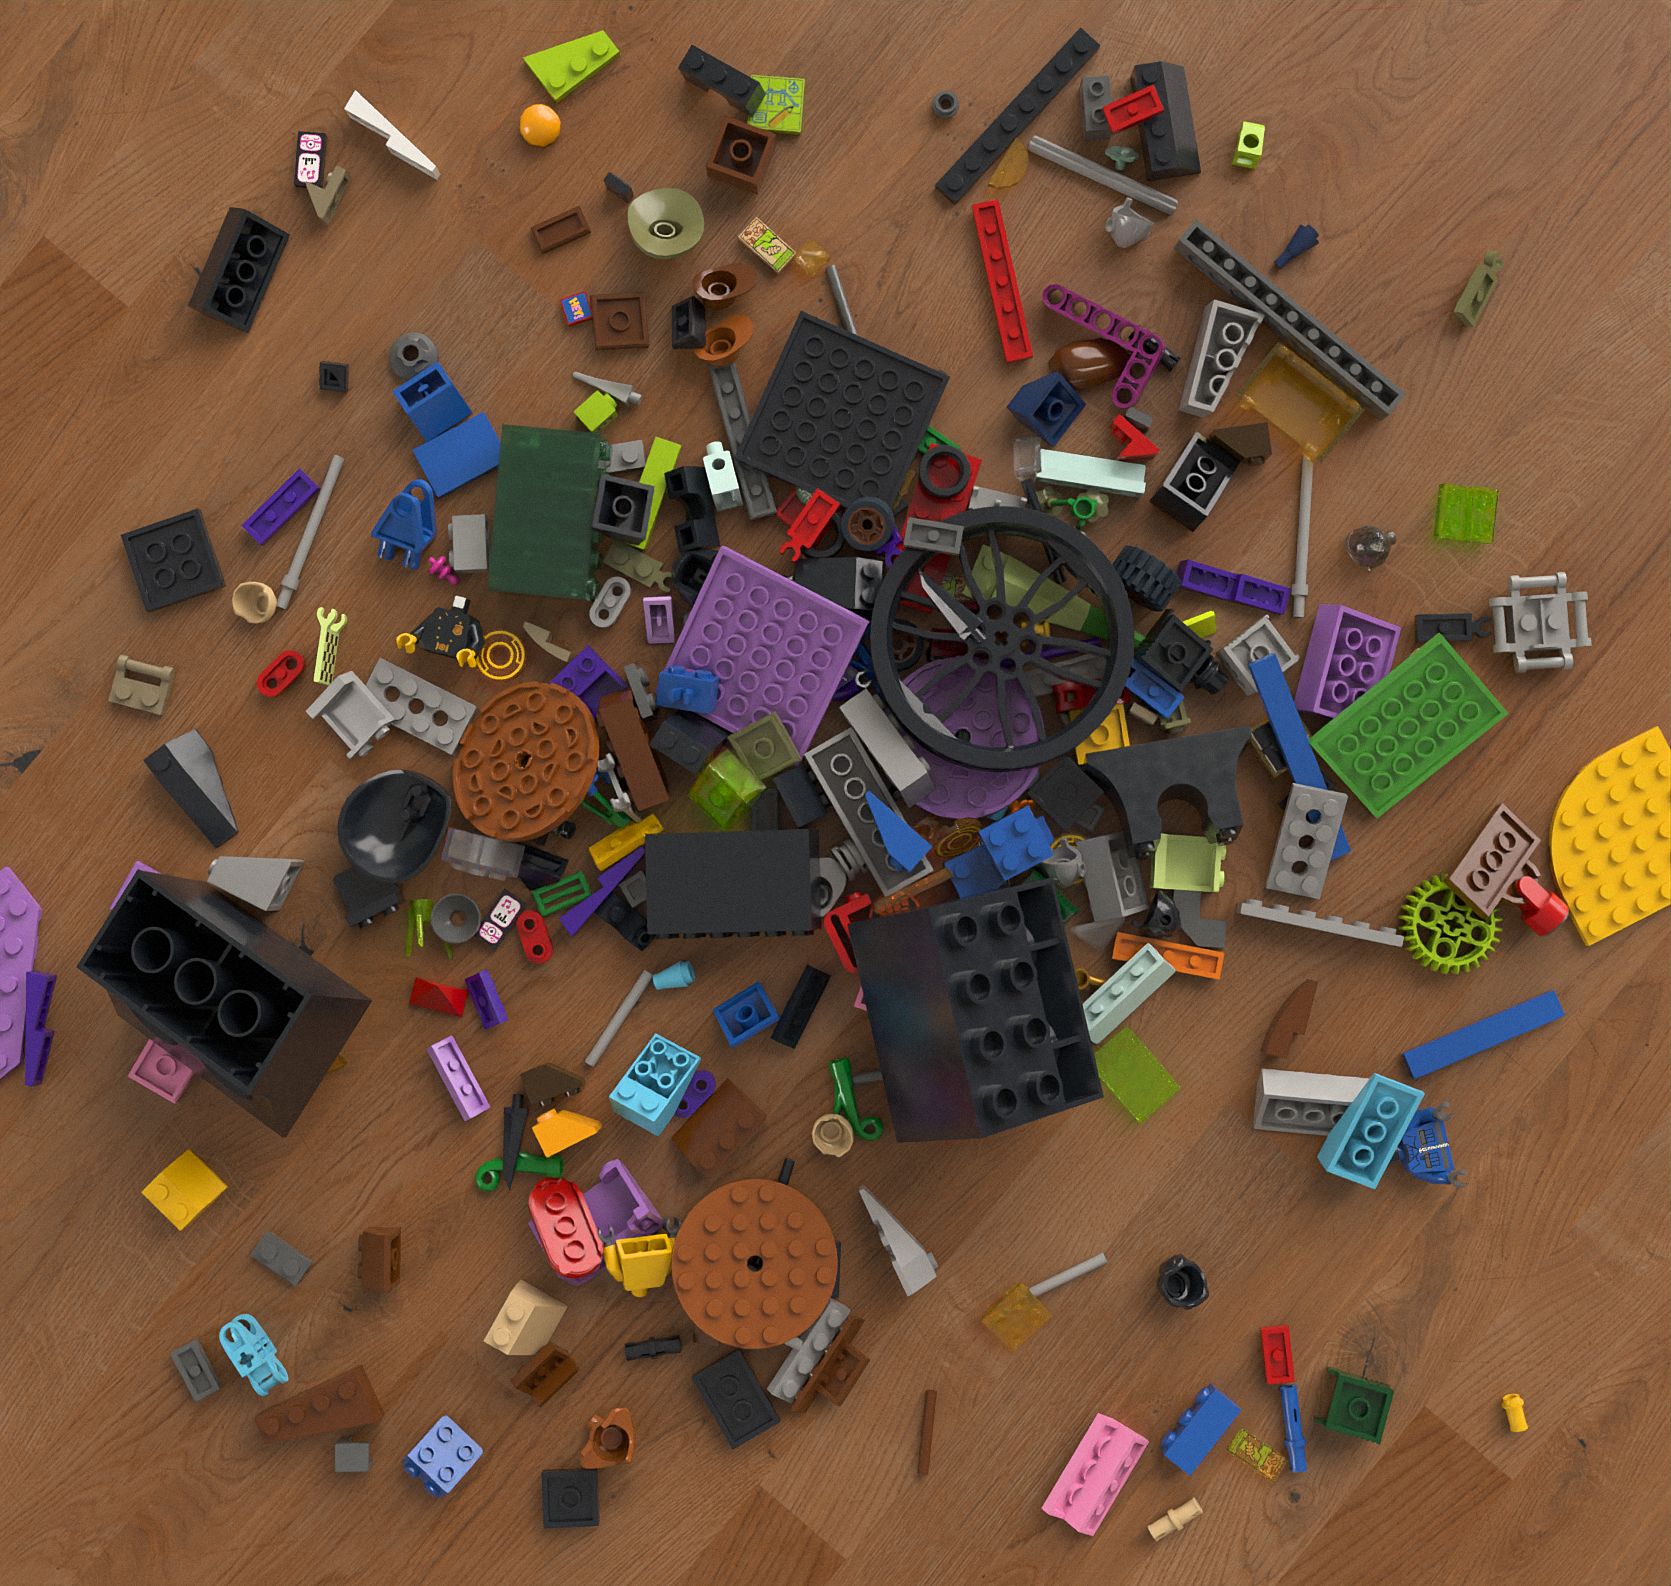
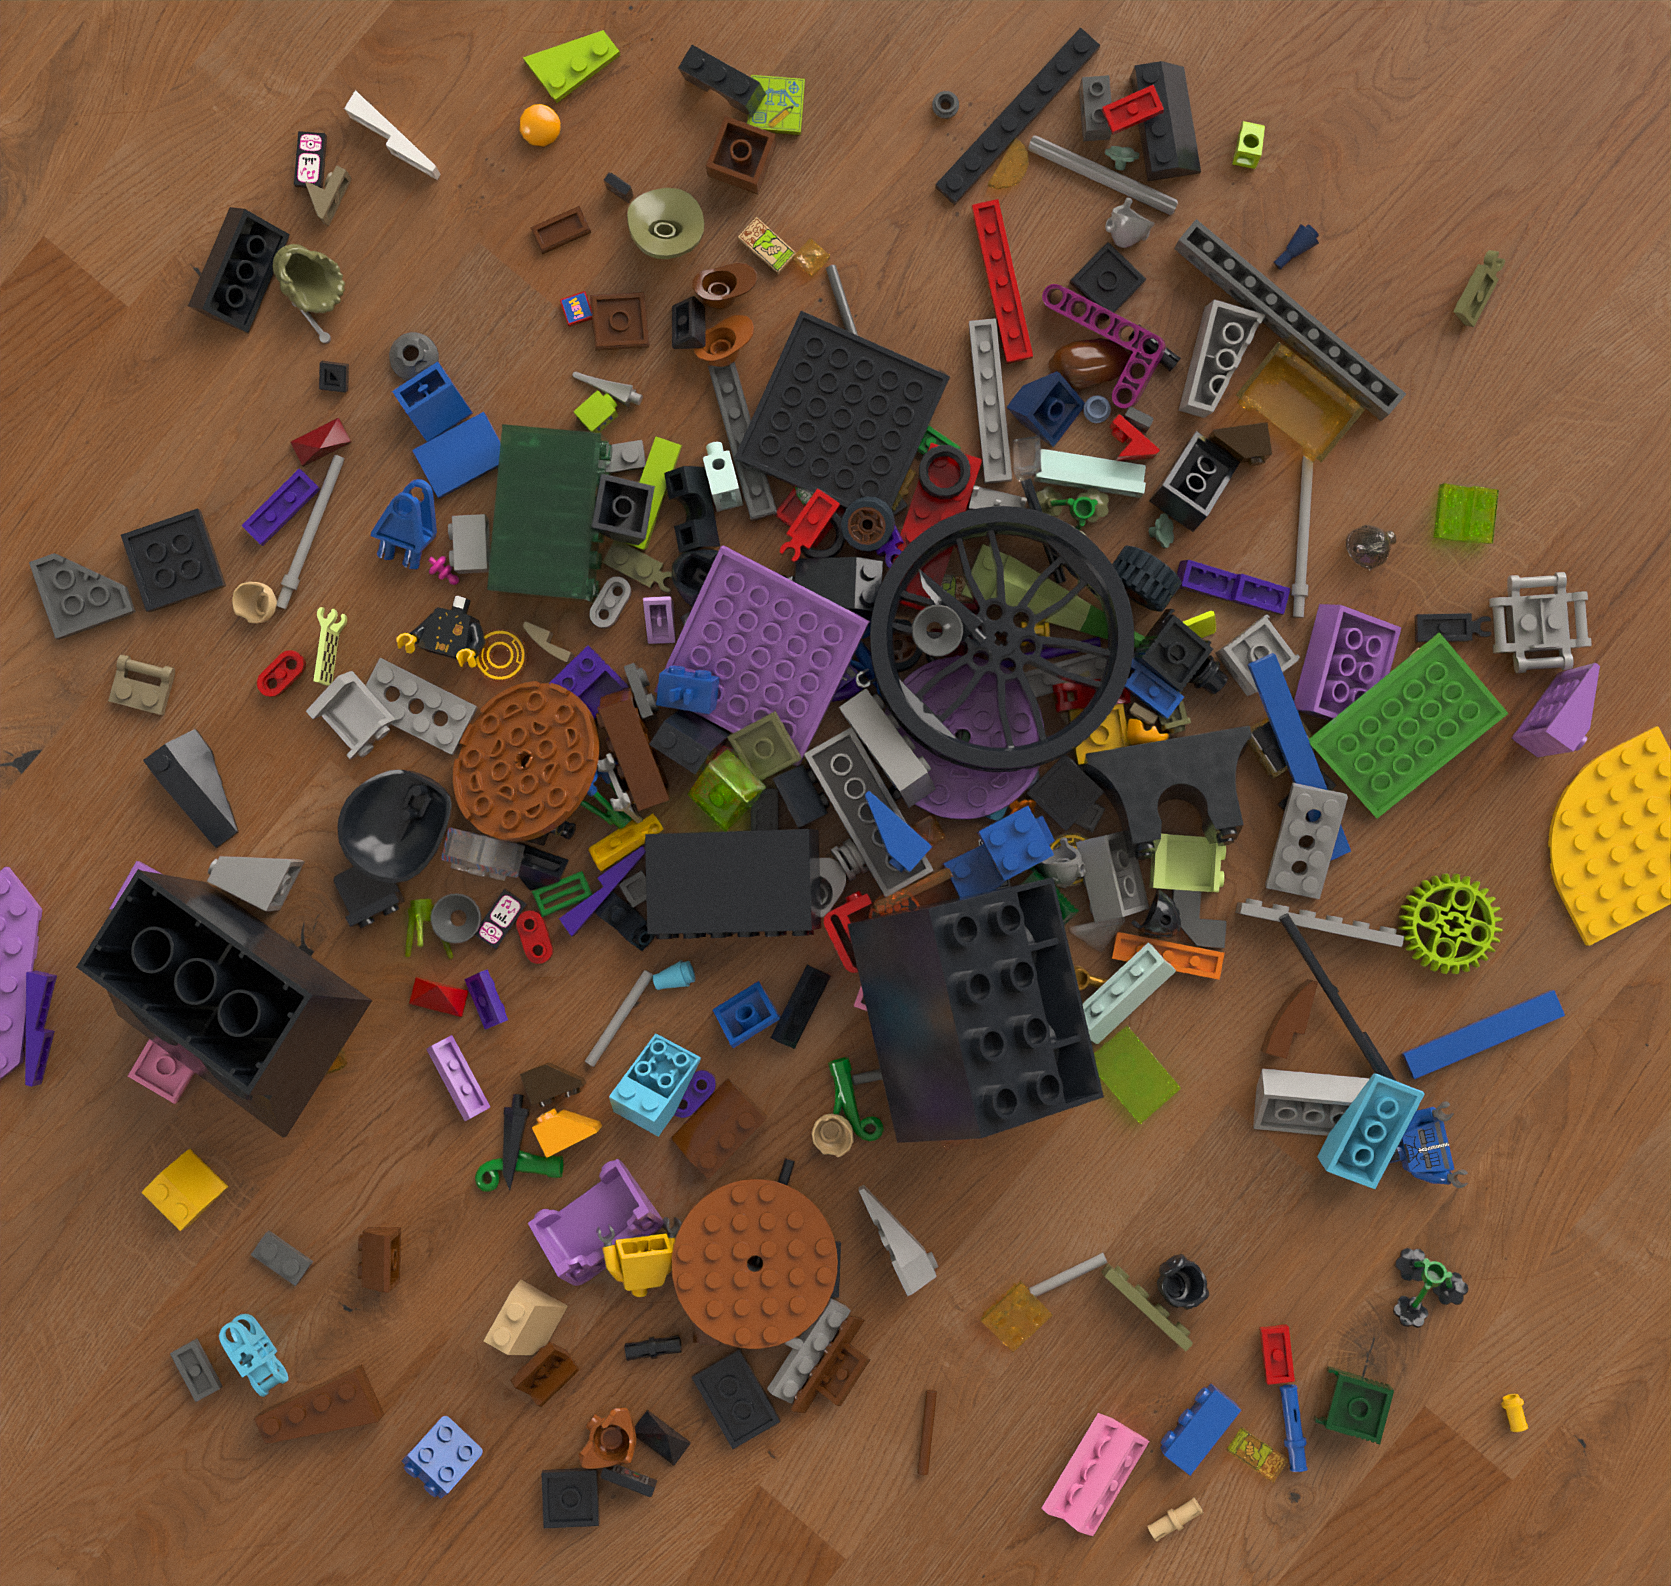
dark grey panel [335,1437,374,1472] -> none
tile [528,1178,603,1279] -> none
dark grey plate [903,517,964,556] -> none
clear orange tile [931,817,983,858] -> none
plate [1443,803,1569,936] -> none
none -> dark grey plate [29,553,136,640]
none -> olive hair [273,244,345,313]
none -> dark red slope [291,418,351,467]
none -> light grey hinge [292,302,331,344]
none -> black tile [600,1465,657,1497]
none -> black slope [634,1410,691,1466]
none -> dark grey piece [912,605,963,656]
none -> light grey plate [968,318,1012,484]
none -> black tile [1069,242,1146,319]
none -> sand blue plate [1083,396,1111,423]
none -> olive plate [1101,1263,1193,1351]
none -> light orange hair [1126,719,1169,746]
none -> sand green plant [1149,513,1174,548]
none -> black bar [1279,913,1400,1083]
none -> black plant [1393,1248,1469,1328]
none -> medium lavender slope [1512,663,1600,757]

